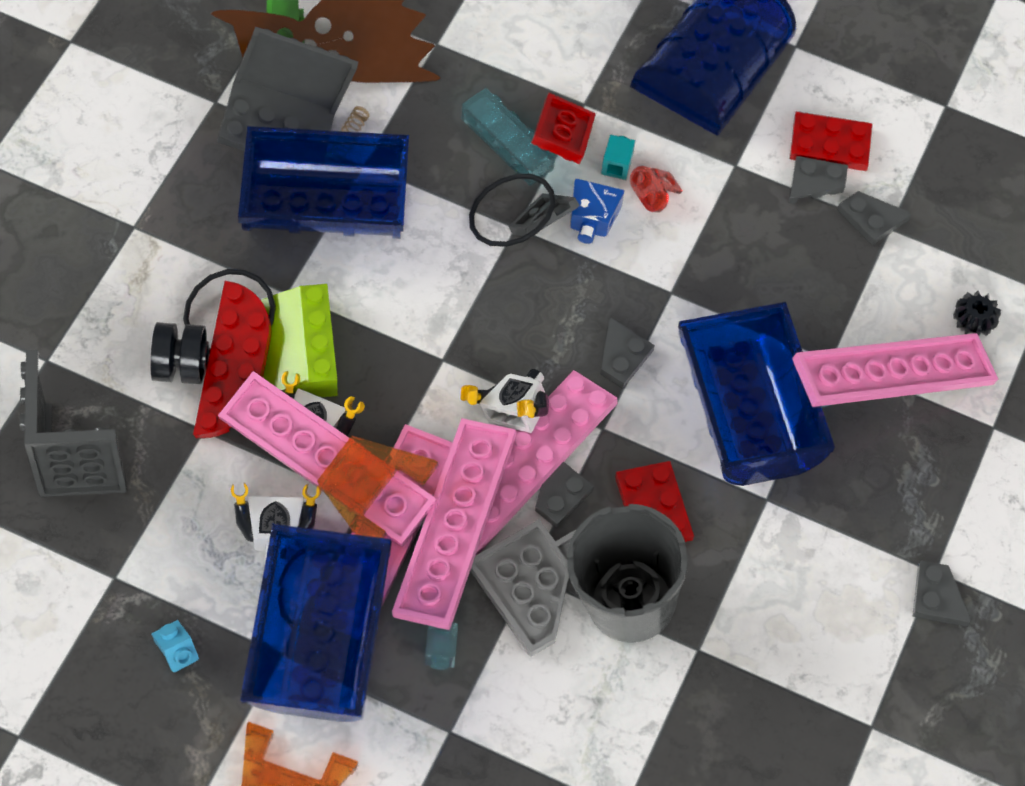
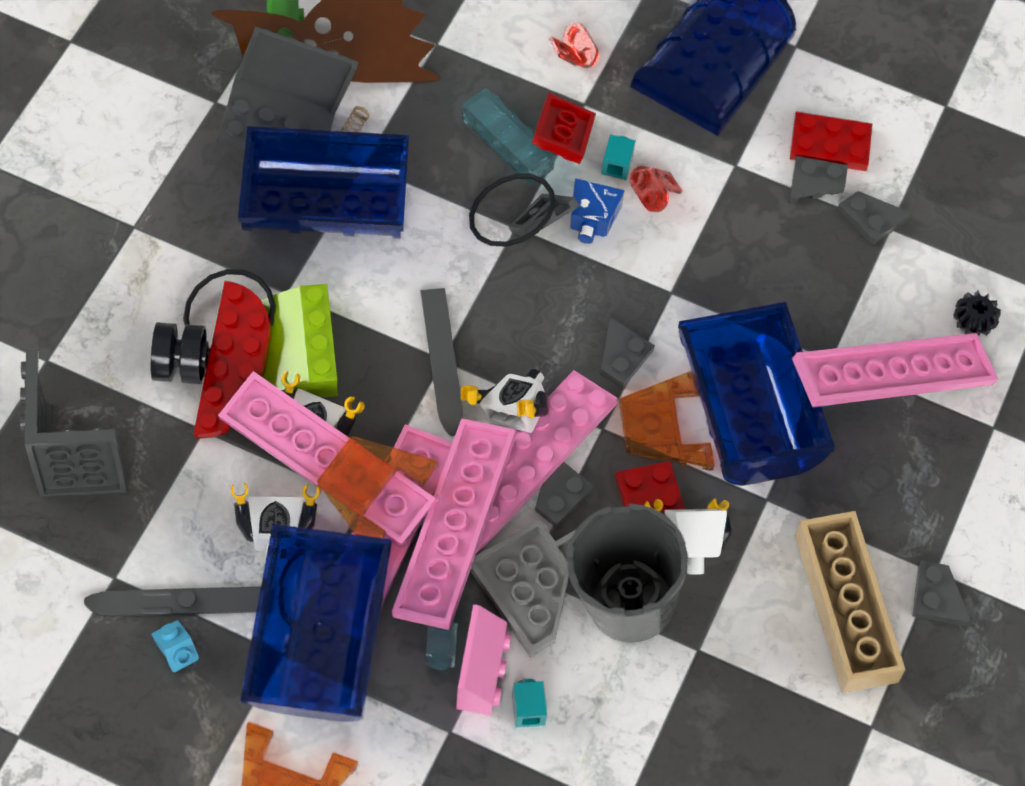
none -> dark grey piece [84,586,261,617]
none -> dark grey piece [420,288,463,436]
none -> bright pink slope [456,604,511,715]
none -> teal brick [512,679,547,728]
none -> clear red bracket [549,23,599,68]
none -> clear orange wing [619,369,714,470]
none -> white torso [644,498,732,574]
none -> tan brick [795,511,906,693]

